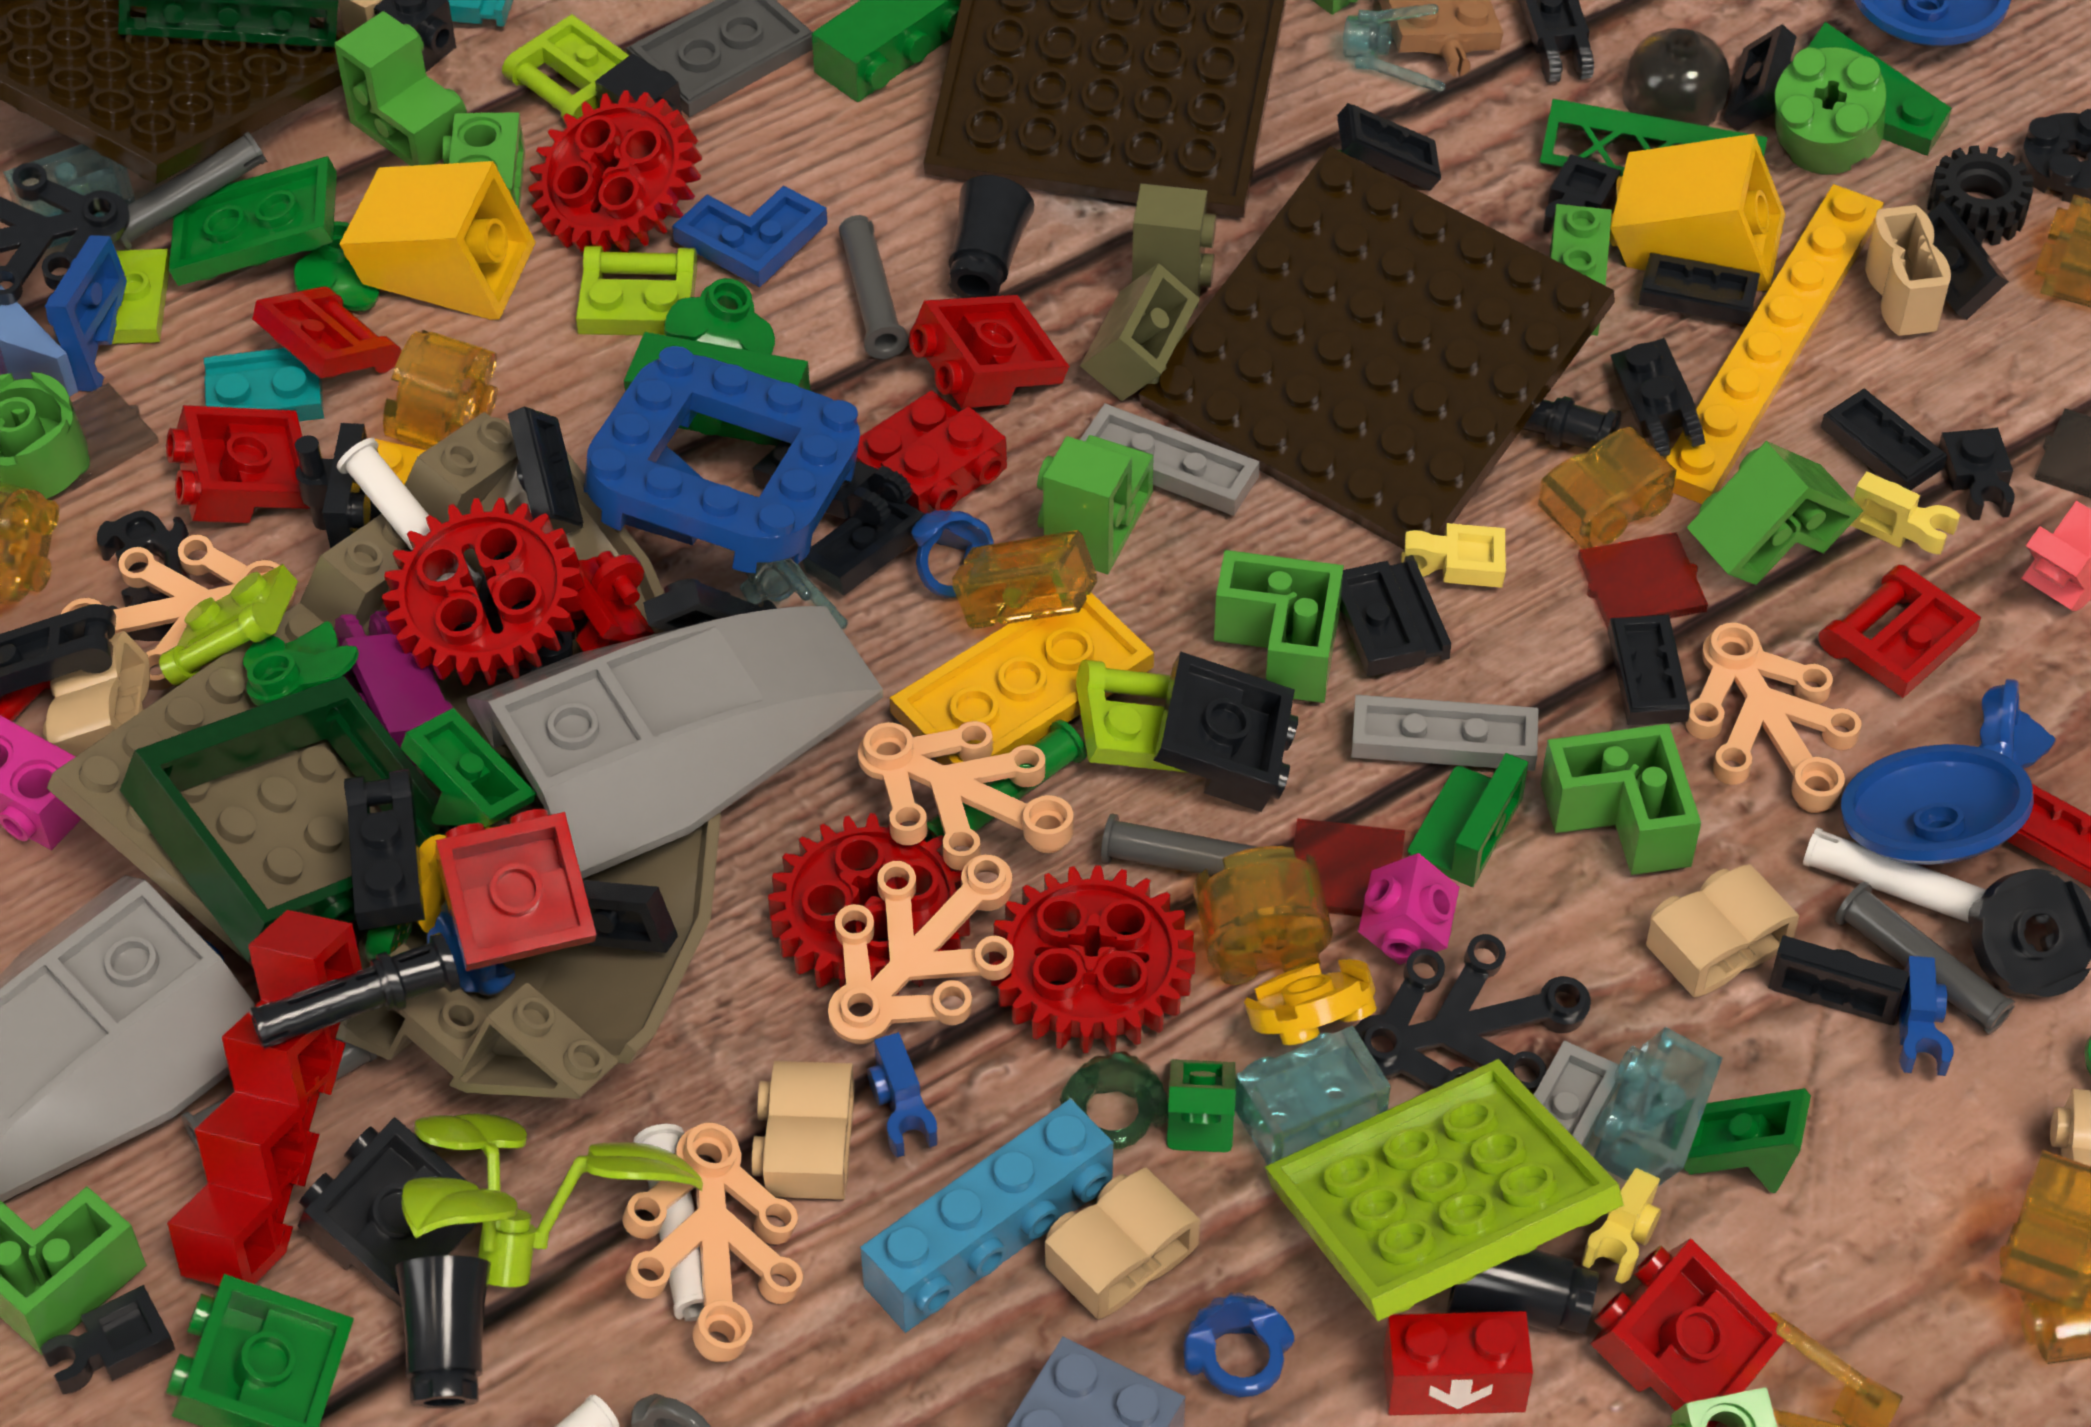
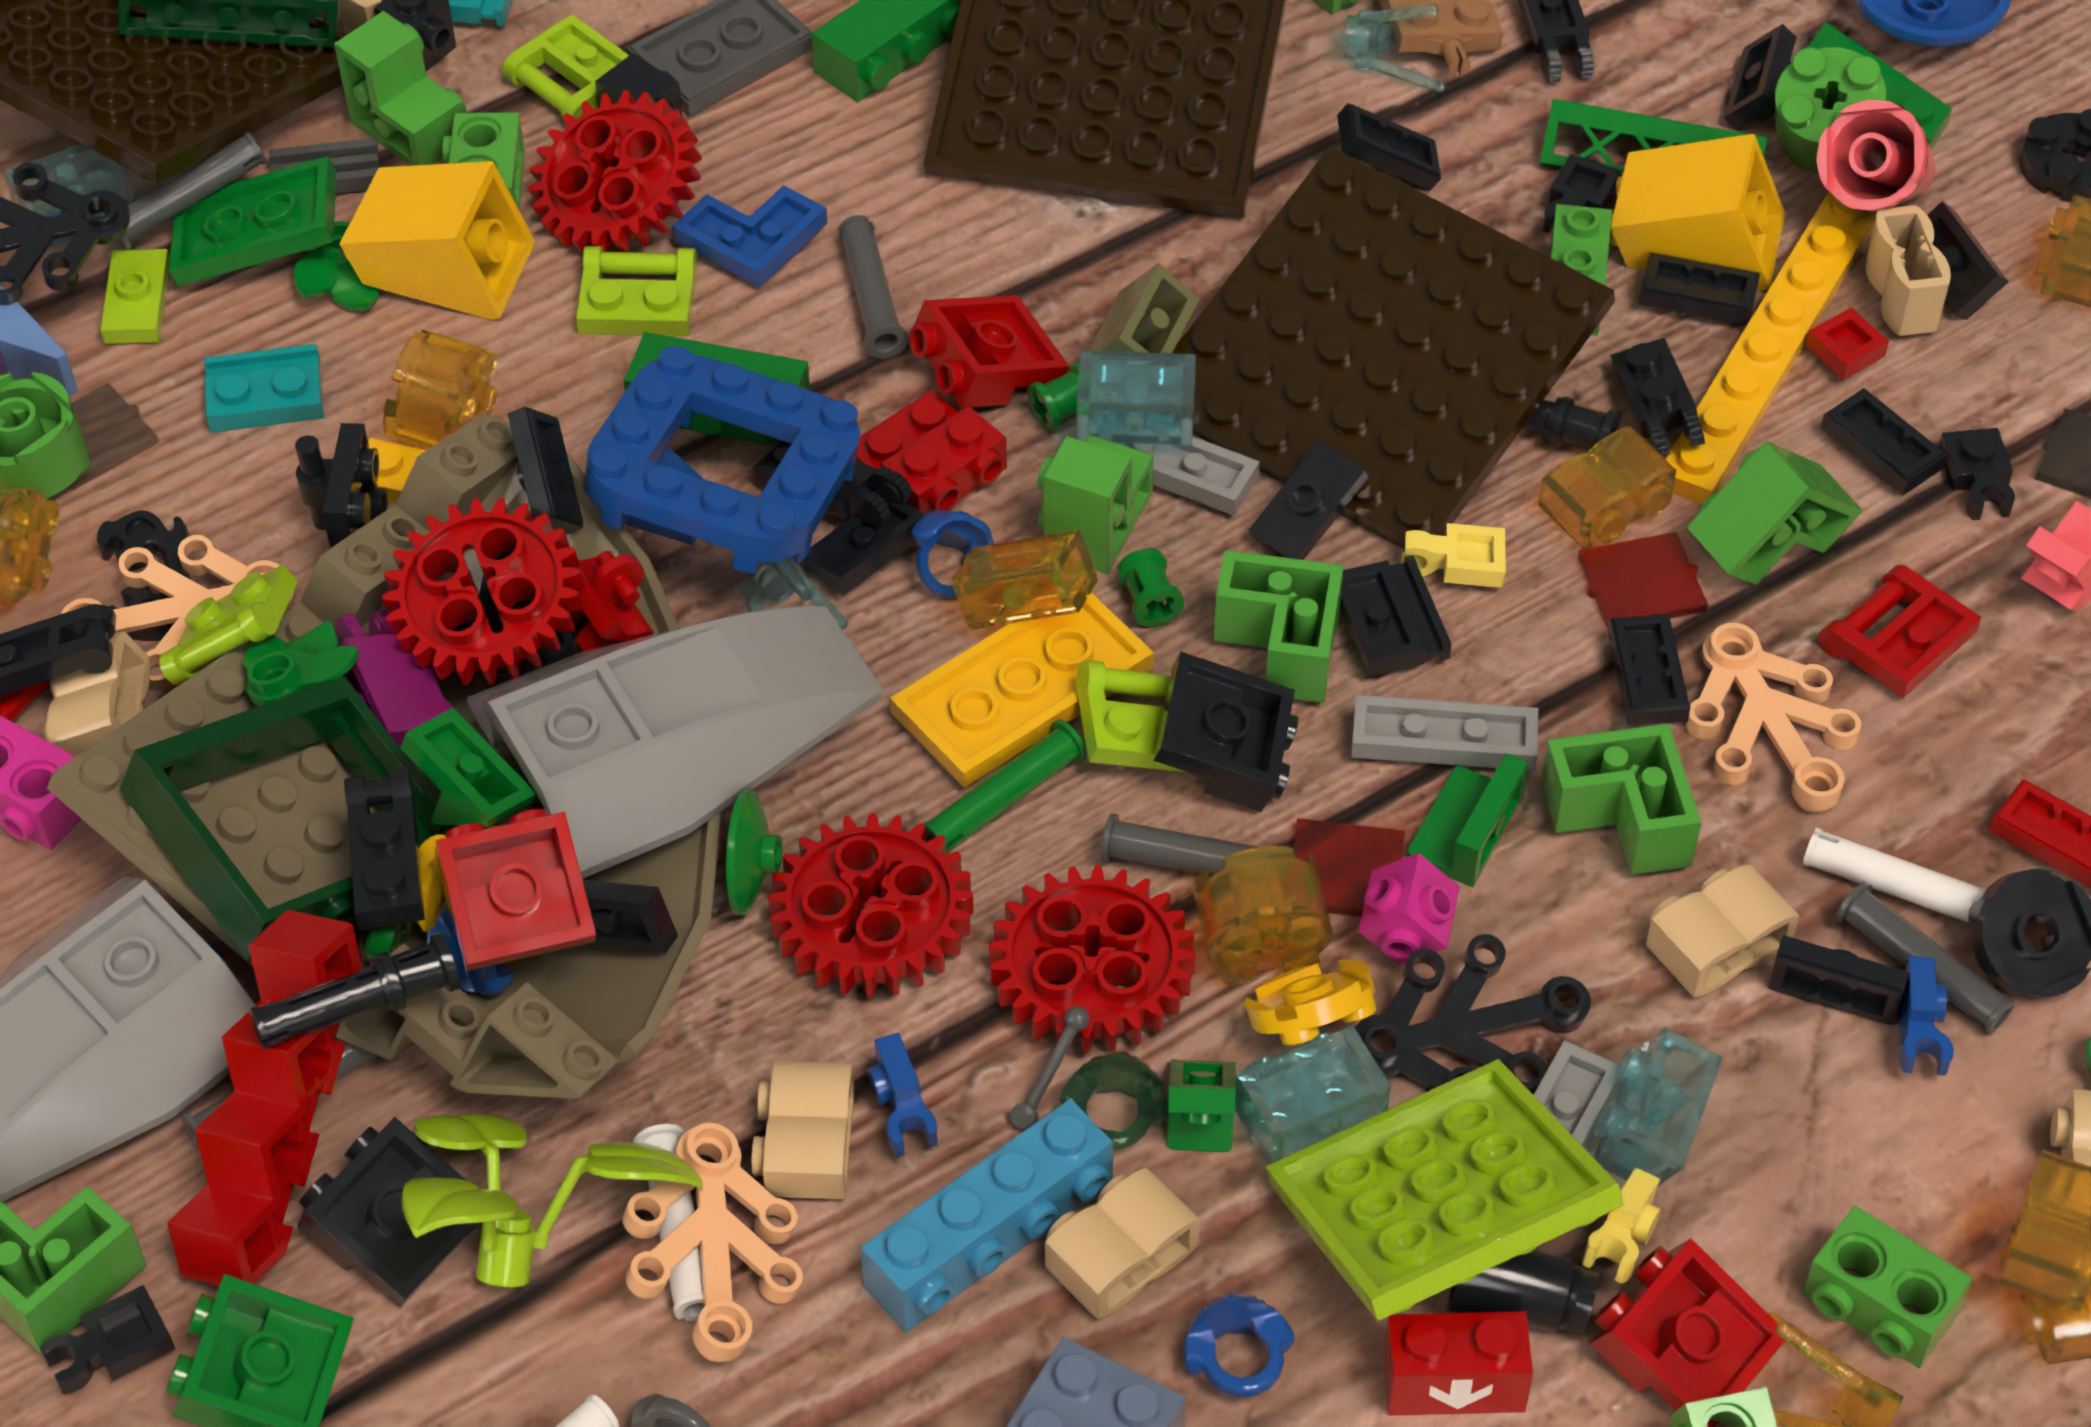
blue wing [45,235,127,392] -> none
red plate [166,405,310,523] -> none
red plate [252,287,402,378] -> none
white pin [336,438,482,587] -> none
black plant [395,1256,491,1409] -> none
black plate [643,579,777,631] -> none
green plate [664,278,775,355] -> none
light nougat plant [828,855,1014,1044] -> none
light nougat plant [858,721,1073,870] -> none
black plant [948,175,1035,298] -> none
olive brick [1132,184,1216,309] -> none
clear smoke cylinder [1622,28,1730,126] -> none
green slope [1677,1088,1811,1193] -> none
blue dish [1841,744,2034,865] -> none
light yellow plate [1850,471,1960,554] -> none
black tyre [1927,145,2034,246] -> none
blue piece [1979,679,2056,769] -> none
none -> dark grey tile [269,138,380,194]
none -> green dish [726,789,783,915]
none -> dark grey hinge [1010,1006,1090,1131]
none -> green bush [1027,362,1102,432]
none -> clear light blue brick [1077,350,1196,445]
none -> green bush [1116,548,1185,627]
none -> black plate [1248,440,1368,560]
none -> bright green brick [1802,1205,1973,1369]
none -> red plate [1806,307,1889,380]
none -> coral cone [1816,99,1936,212]

